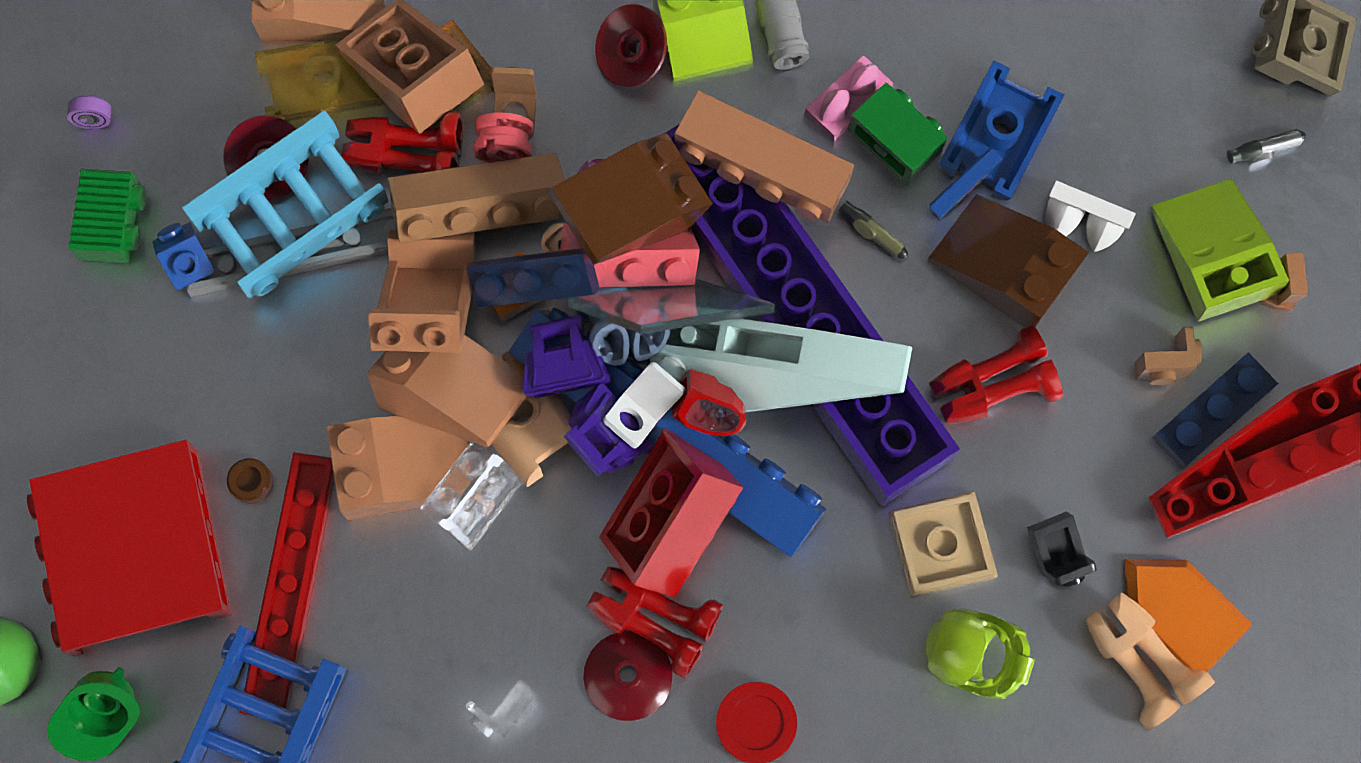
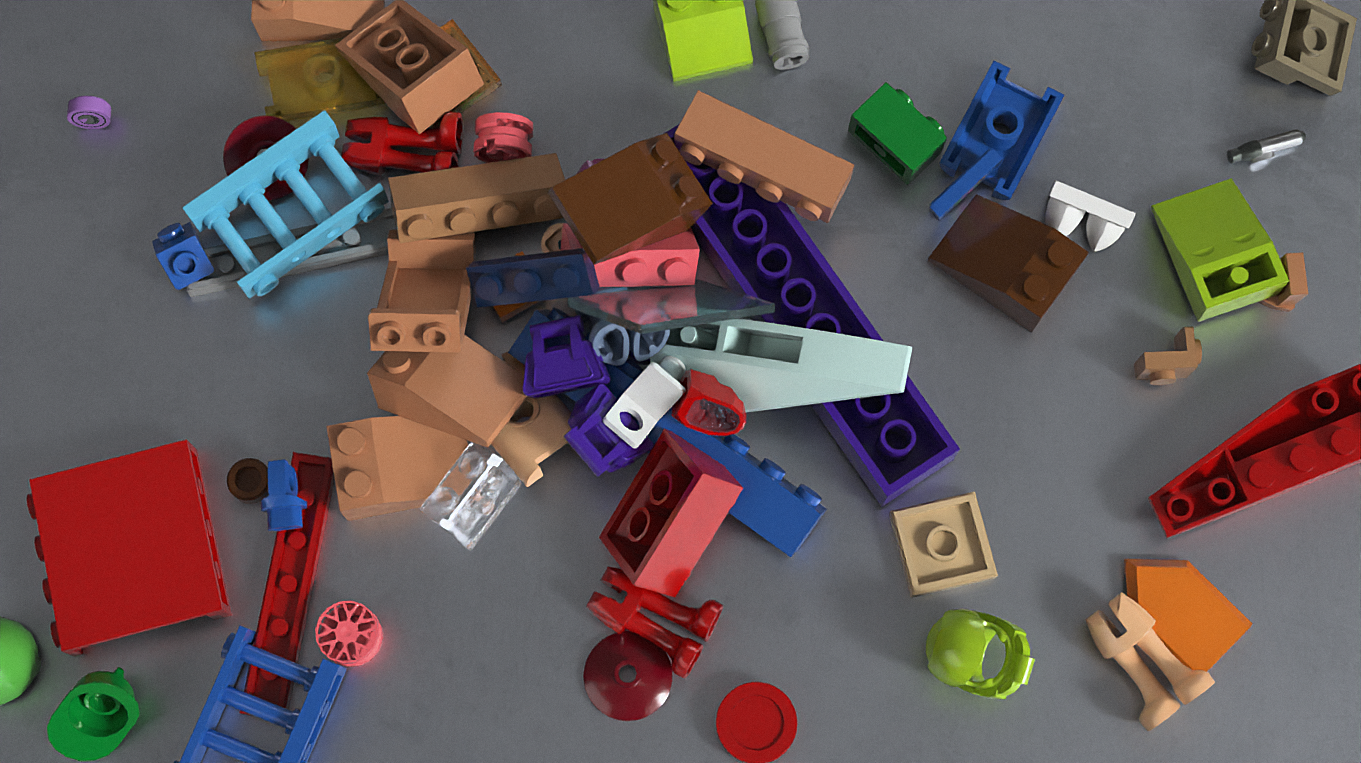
green brick [68,168,146,264] -> none
clear bracket [465,680,537,738] -> none
medium nougat bracket [491,67,537,134] -> none
dark red dish [595,4,667,88] -> none
bright pink tile [804,55,893,142] -> none
olive piece [839,201,908,259] -> none
red piece [929,326,1063,423] -> none
black bracket [1027,511,1097,586] -> none
dark blue plate [1152,352,1279,469] -> none
none -> blue piece [261,459,307,531]
none -> coral wheel [315,600,383,667]

